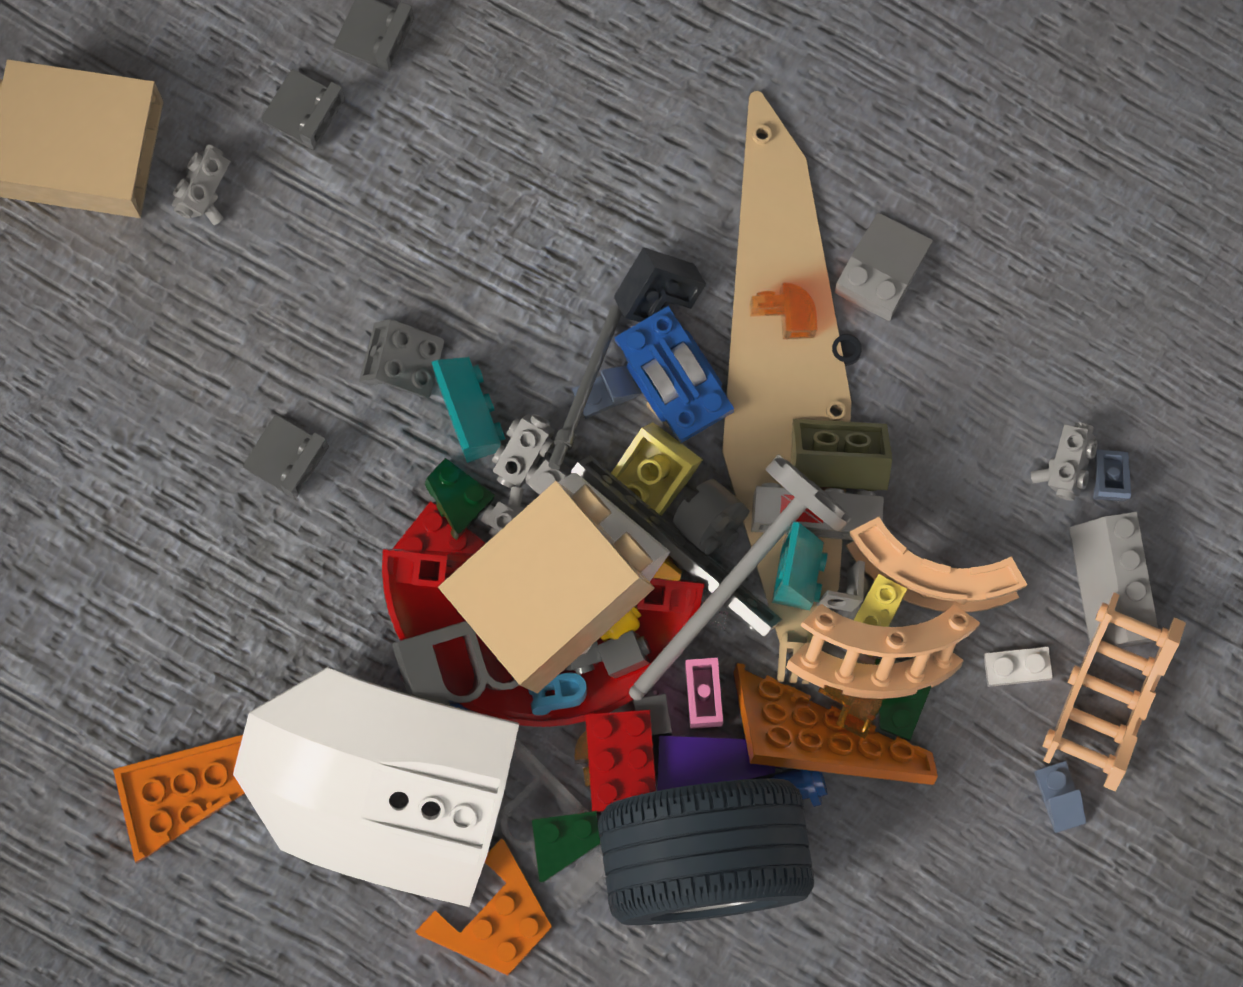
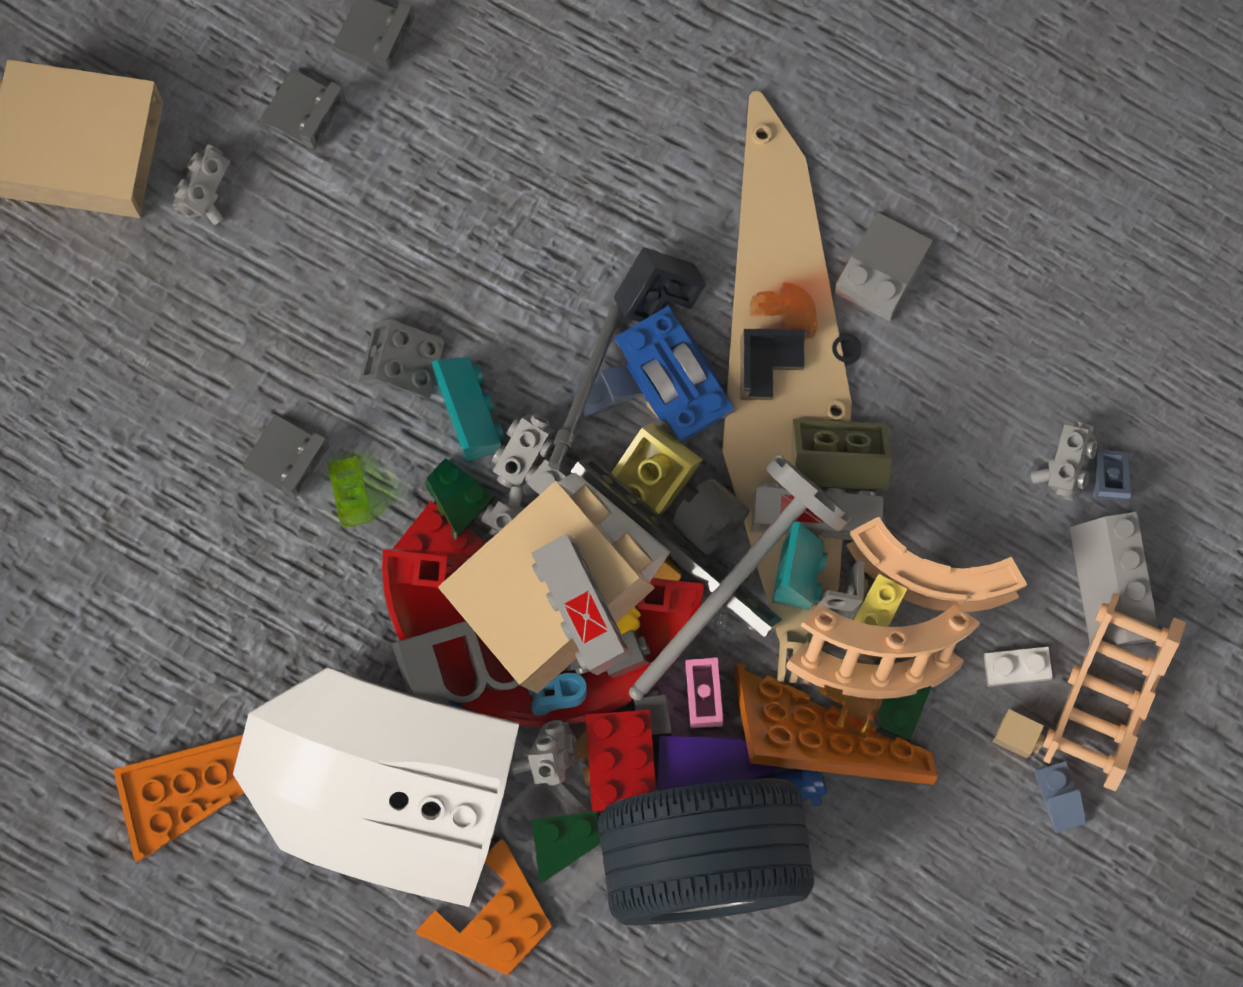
none -> clear neon green slope [327,456,373,528]
none -> light grey brick [510,720,577,785]
none -> light grey brick [531,534,632,675]
none -> black panel [740,329,807,400]
none -> tan brick [992,709,1046,759]

